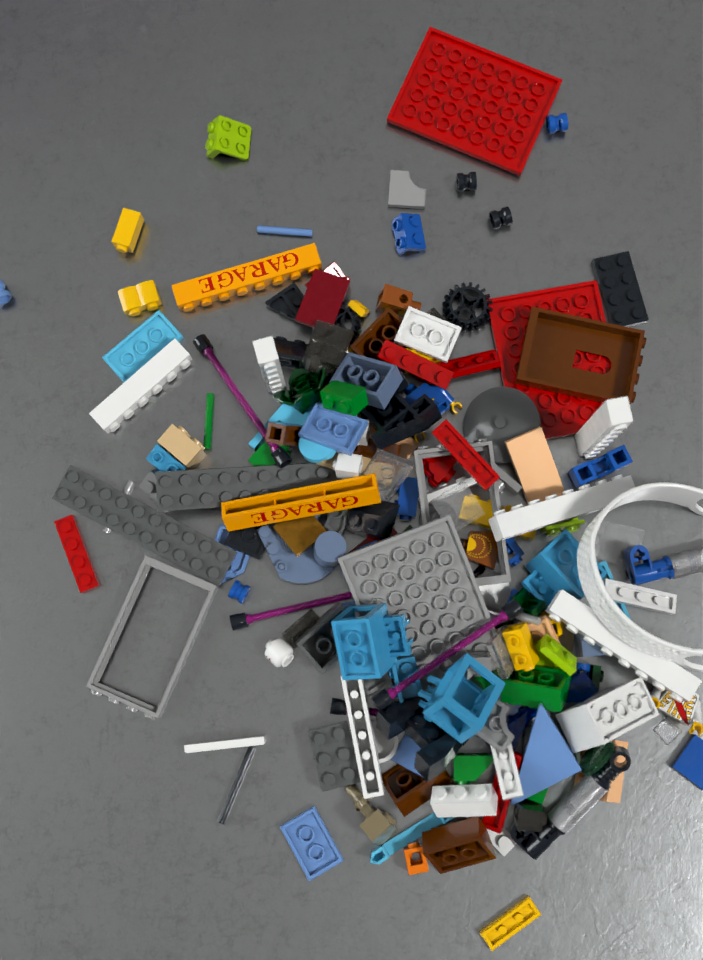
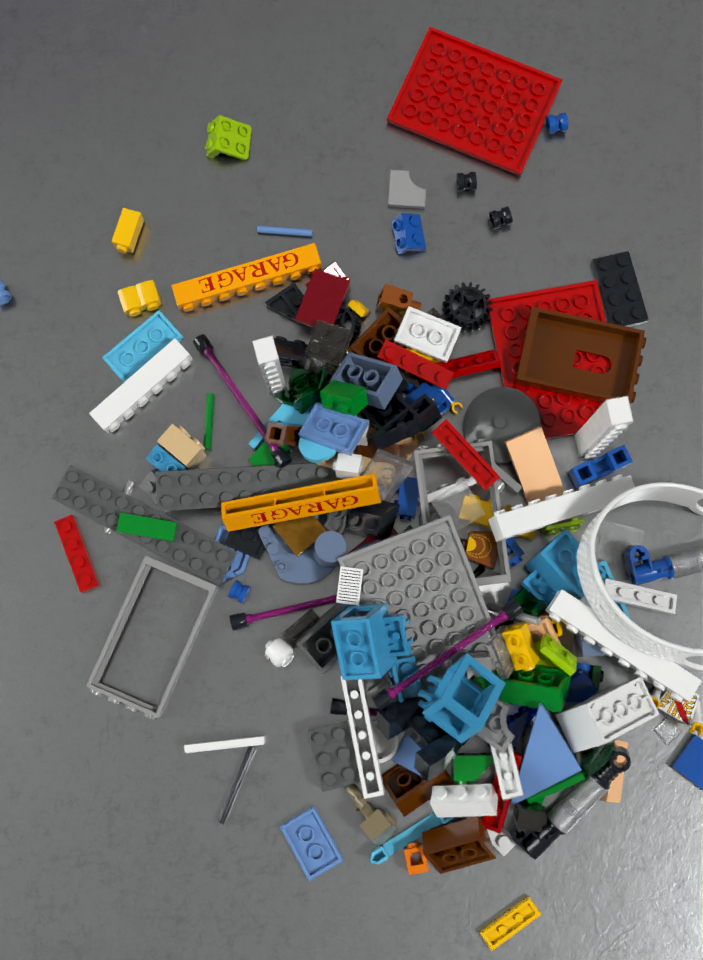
red rock [415,446,458,489] -> none
none -> green tile [116,512,178,542]
none -> white sticker [336,566,363,605]
none -> green bar [527,772,585,804]

